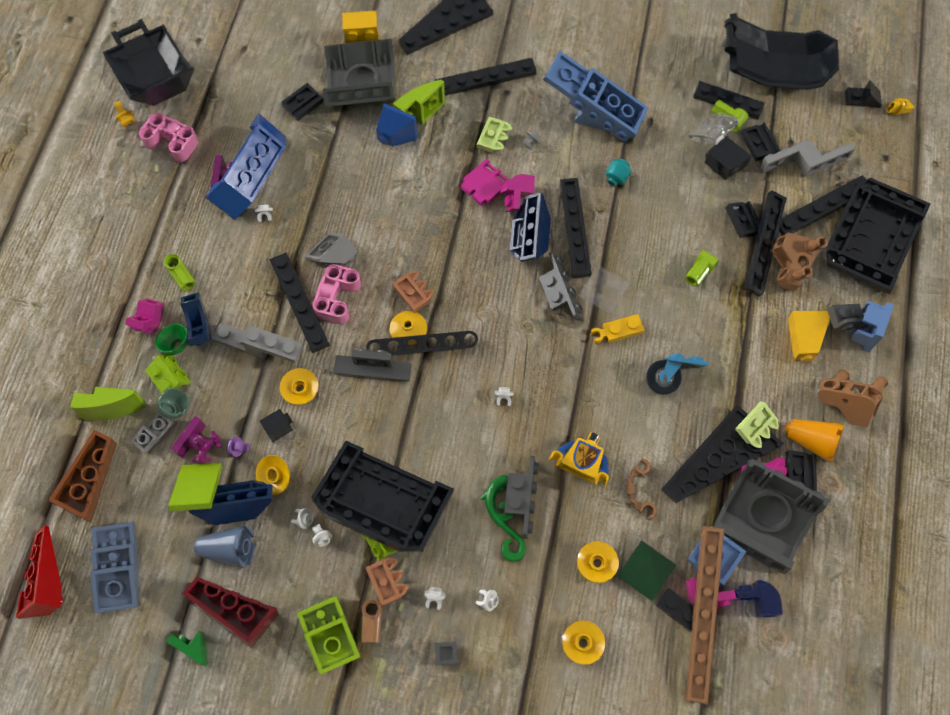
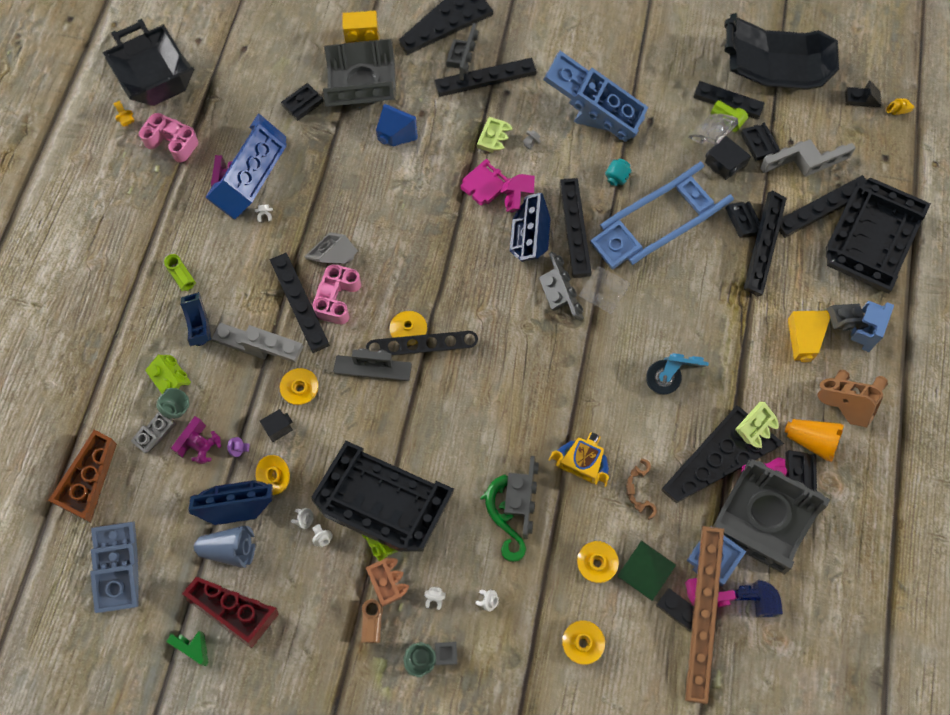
red wedge [16,525,63,619] -> none
lime slope [70,387,147,421] -> none
dark pink brick [125,298,165,334] -> none
green piece [155,323,189,356] -> none
lime tile [168,463,223,511] -> none
lime slope [297,595,360,675] -> none
nougat plate [392,271,434,313] -> none
lime slope [393,80,445,125] -> none
white plate [495,387,514,406] -> none
yellow plate [591,314,645,344] -> none
lime piece [684,250,719,287] -> none
medium nougat piece [771,233,828,292] -> none
none -> sand green hair [403,642,436,677]
none -> dark grey bracket [446,23,479,80]
none -> medium blue plate [590,161,734,270]

